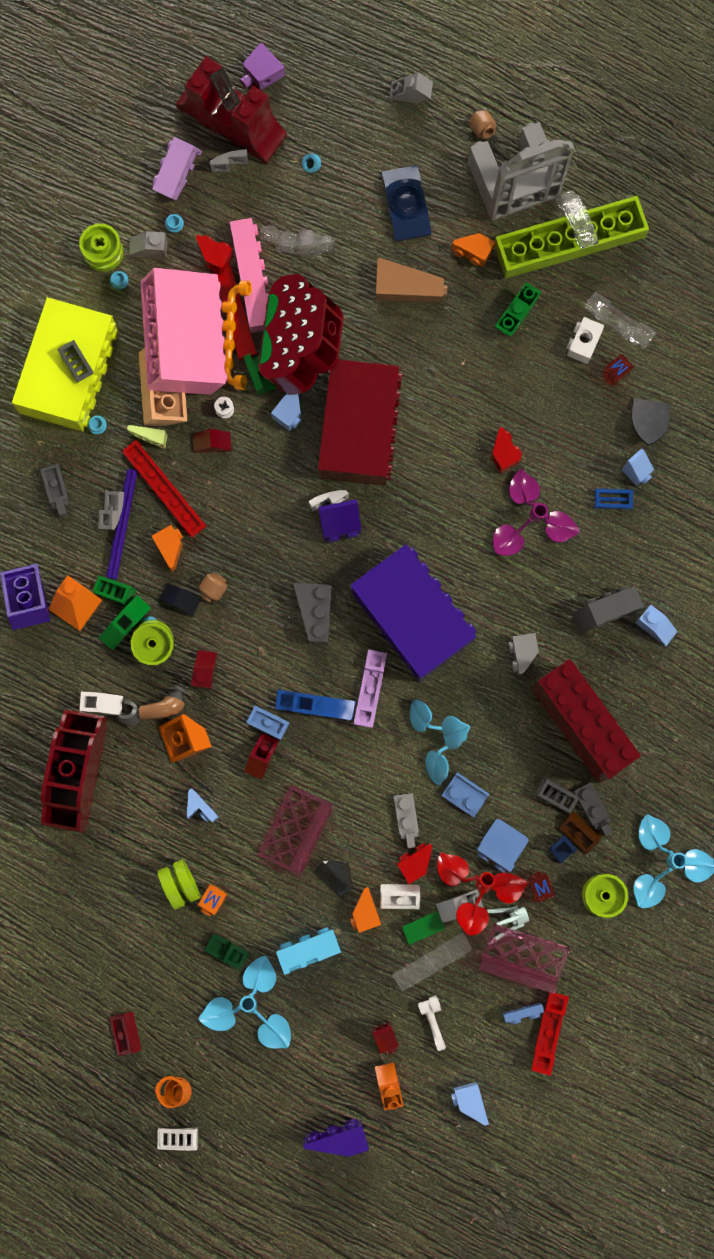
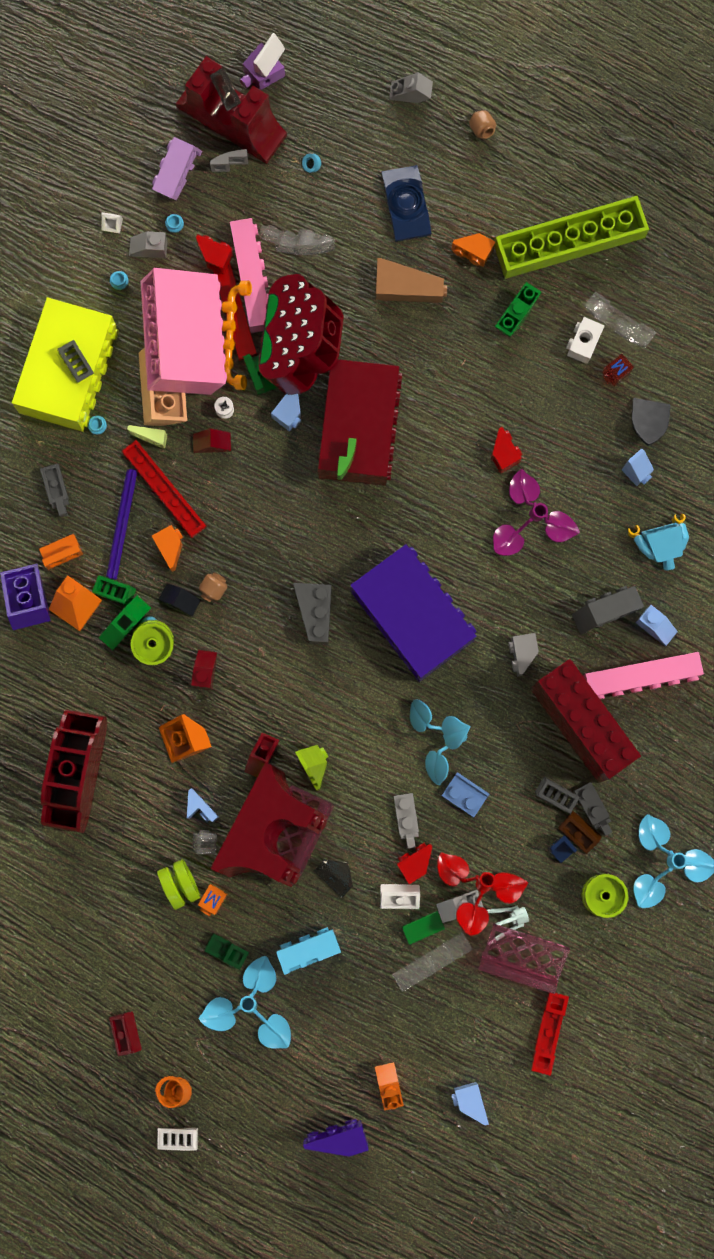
lime wheel [79,224,124,272] -> none
white slope [79,692,123,715] -> none
light grey slope [98,491,124,530] -> none
piece [117,686,186,726] -> none
medium blue plate [246,706,290,740] -> none
blue slope [275,690,356,720] -> none
white slope [308,490,349,511] -> none
dark purple slope [318,499,361,543] -> none
orange slope [350,887,381,933] -> none
lavender slope [354,650,387,728] -> none
dark red slope [372,1022,399,1055] -> none
white brick [418,995,446,1051] -> none
light grey bracket [468,122,575,221] -> none
medium blue bracket [476,819,528,873] -> none
medium blue plate [502,1003,544,1025] -> none
clear red brick [527,871,556,903] -> none
clear slope [554,190,599,249] -> none
blue tile [594,489,633,510] -> none
none -> orange panel [39,534,83,570]
none -> white slope [101,213,123,233]
none -> clear brick [192,830,217,854]
none -> dark red piece [210,762,328,887]
none -> white slope [254,33,285,77]
none -> lime wedge [295,745,328,791]
none -> bright green slope [337,438,356,480]
none -> bright pink brick [583,652,704,700]
none -> medium azure torso [628,514,689,570]

